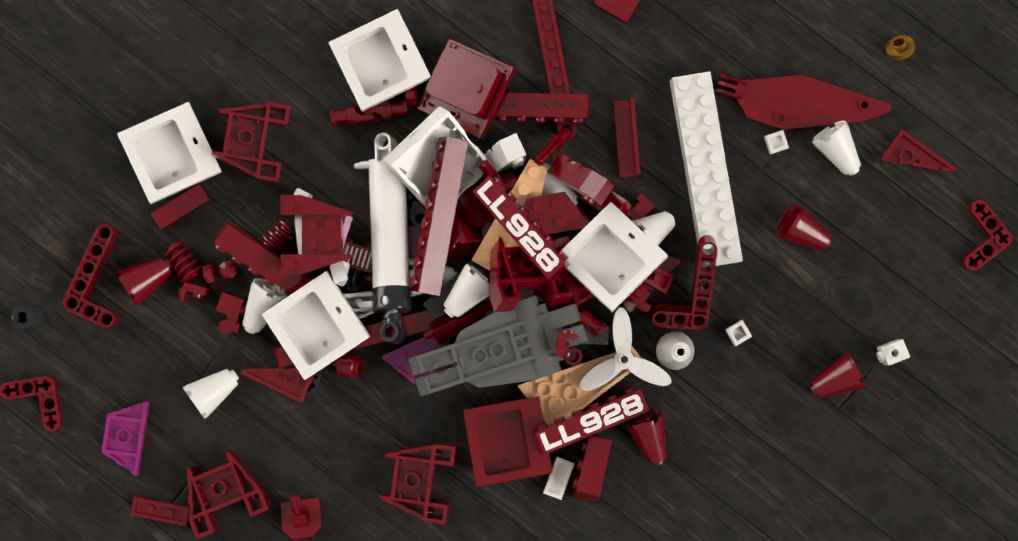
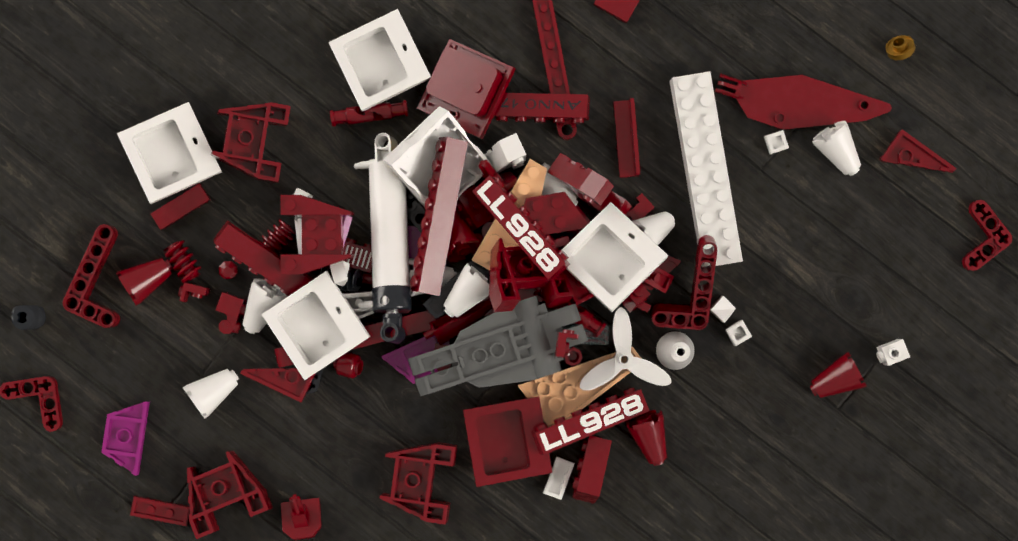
dark red tile [202,264,217,284] -> none
dark red tile [405,87,418,106] -> none
dark red axle [534,127,572,166] -> none
dark red cone [776,204,832,251] -> none
none -> white slope [710,296,736,323]

